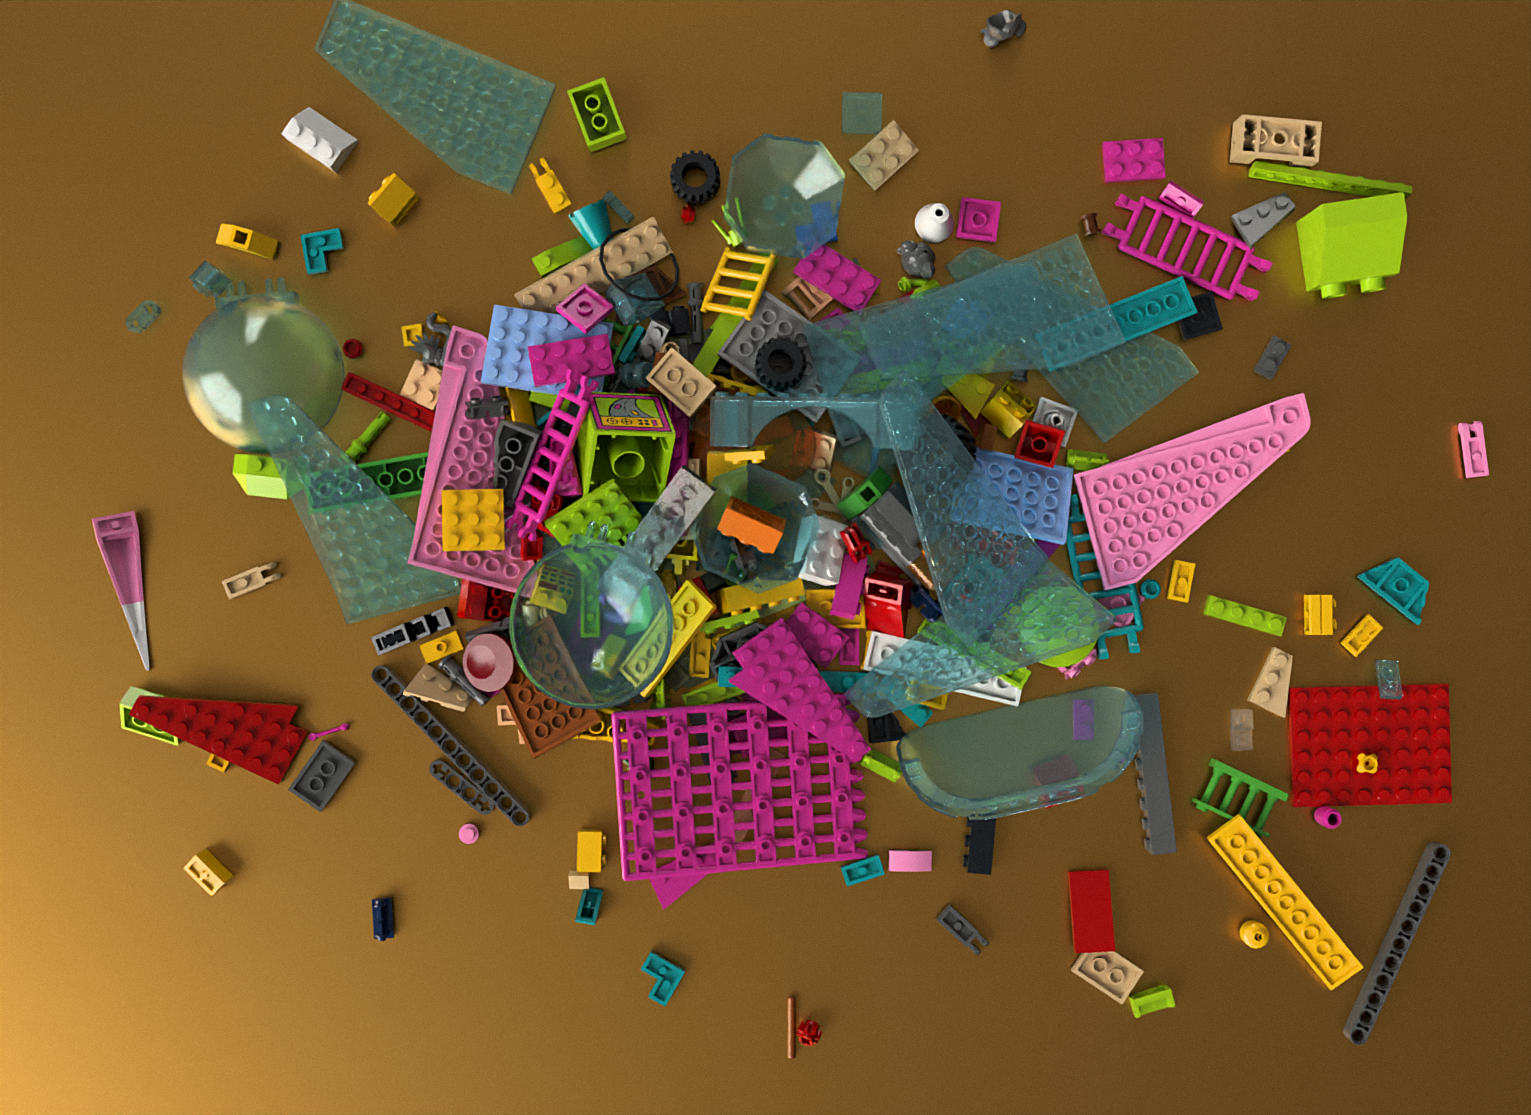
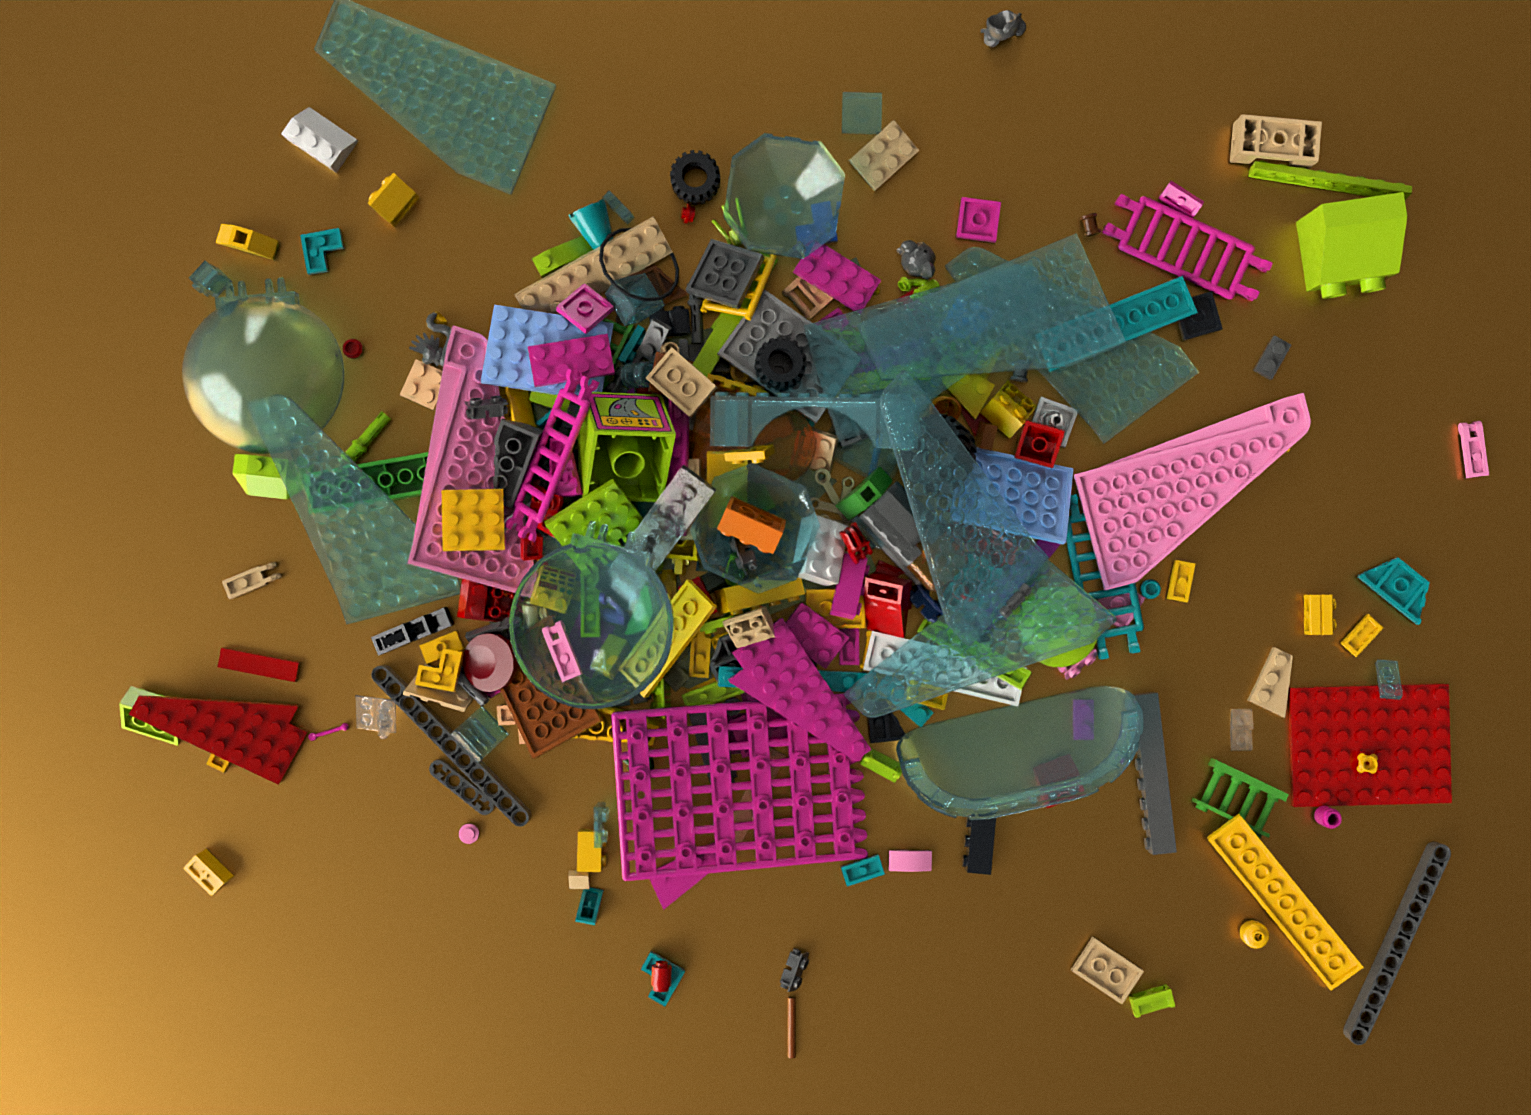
bright pink plate [92,511,150,671] -> none
clear light blue beam [125,300,161,333] -> none
dark grey plate [288,740,357,812] -> none
red tile [341,372,435,432] -> none
dark blue hinge [372,898,394,941] -> none
yellow plate [401,323,424,347] -> none
yellow hinge [529,157,572,215] -> none
lime brick [567,77,627,153] -> none
red gear [796,1020,822,1046] -> none
white cone [915,203,954,243] -> none
dark grey hinge [936,904,989,956] -> none
lime hinge [1066,449,1109,471] -> none
red tile [1068,870,1116,953] -> none
dark pink plate [1102,138,1166,183] -> none
lime plate [1203,595,1287,636] -> none
wing [1231,191,1296,250] -> none
none -> red tile [217,648,301,682]
none -> clear hinge [355,695,396,739]
none -> yellow plate [415,649,464,692]
none -> clear light blue slope [451,707,509,763]
none -> bright pink plate [542,620,583,682]
none -> clear light blue plate [594,802,609,848]
none -> red brick [651,960,672,992]
none -> dark grey plate [685,239,765,309]
none -> tan slope [723,606,775,648]
none -> dark grey hinge [780,948,809,992]
none -> dark grey axle [999,583,1032,618]

